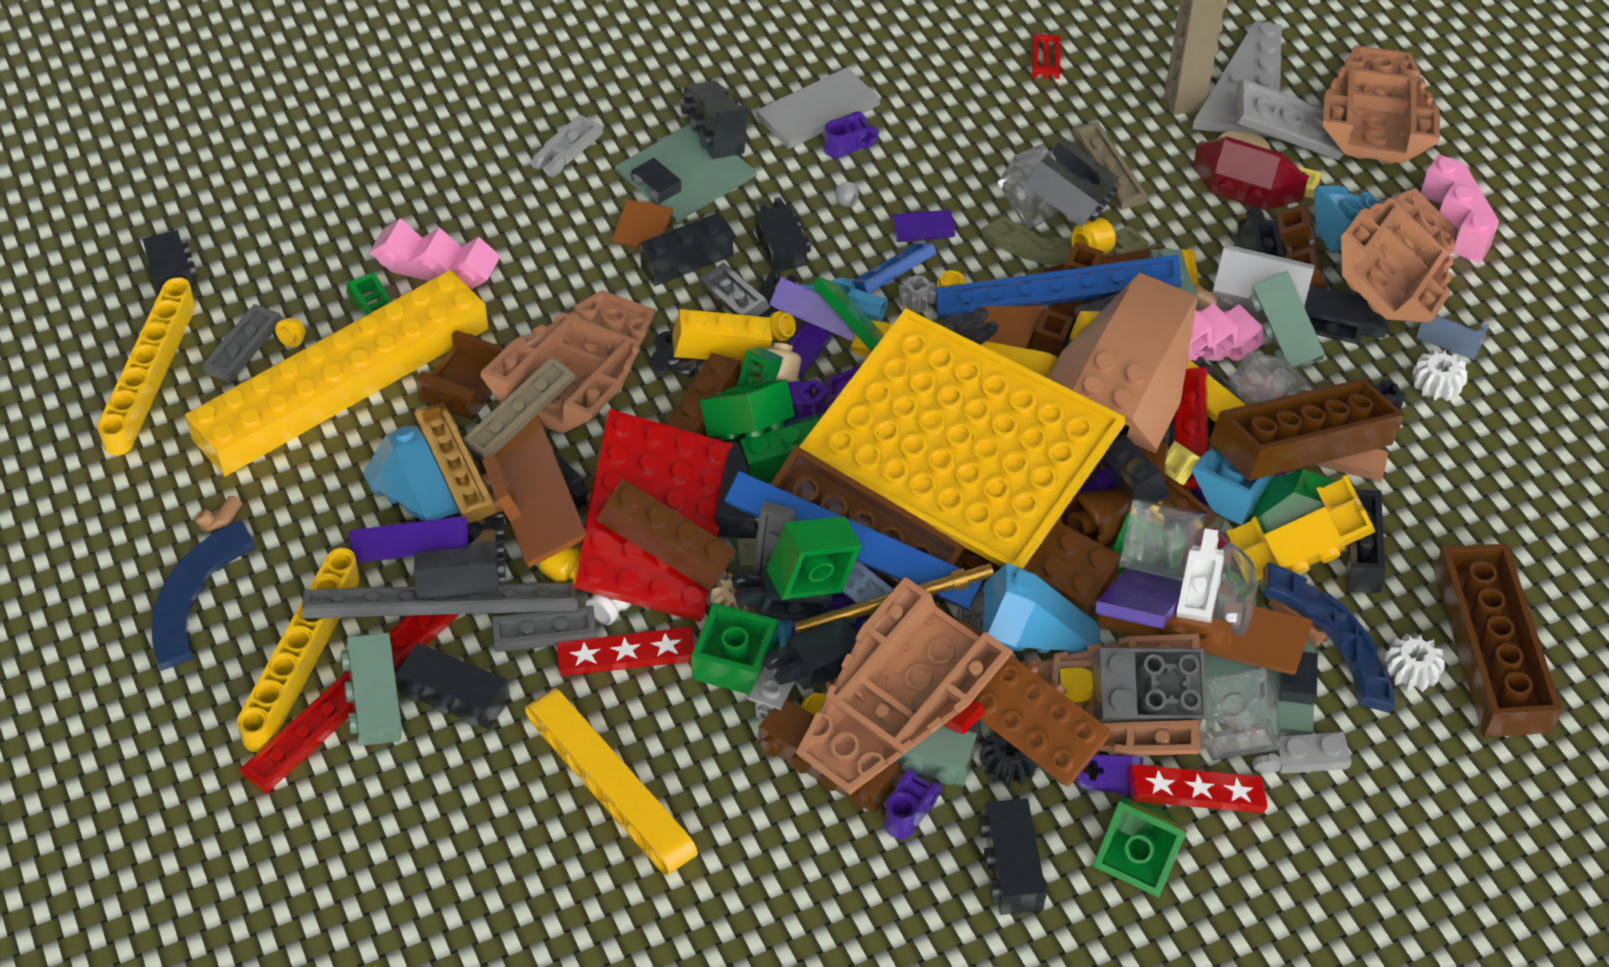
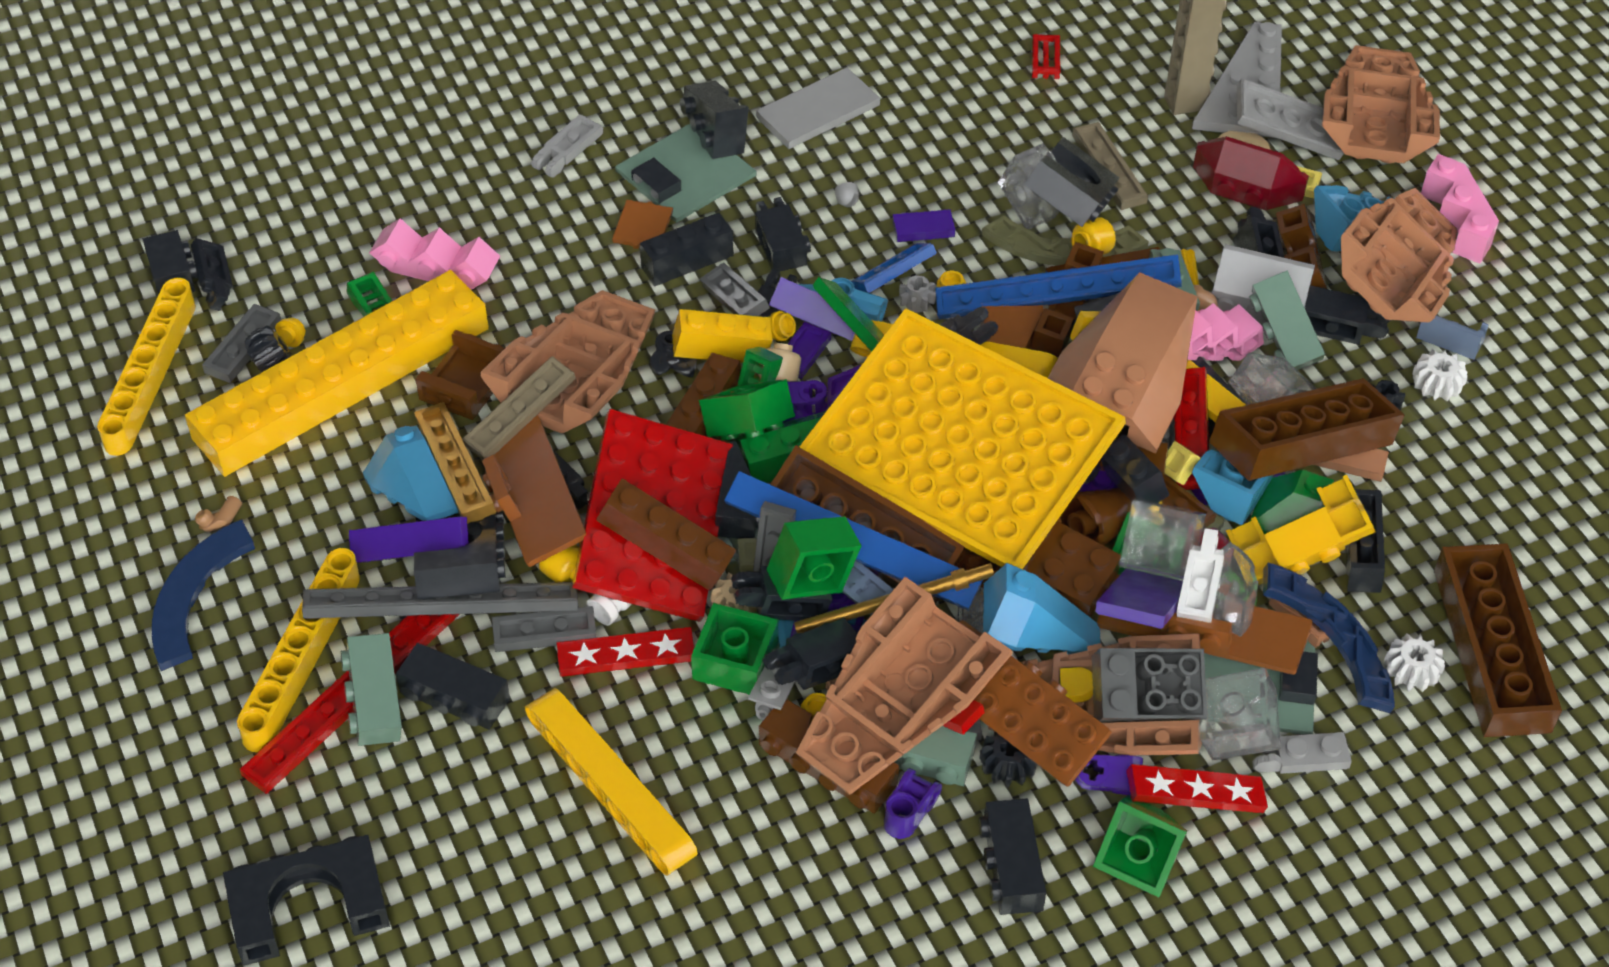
dark purple piece [823,111,879,158] -> none
none -> black hinge [191,238,233,311]
none -> black arch [223,835,390,966]
none -> black gear [245,325,292,372]

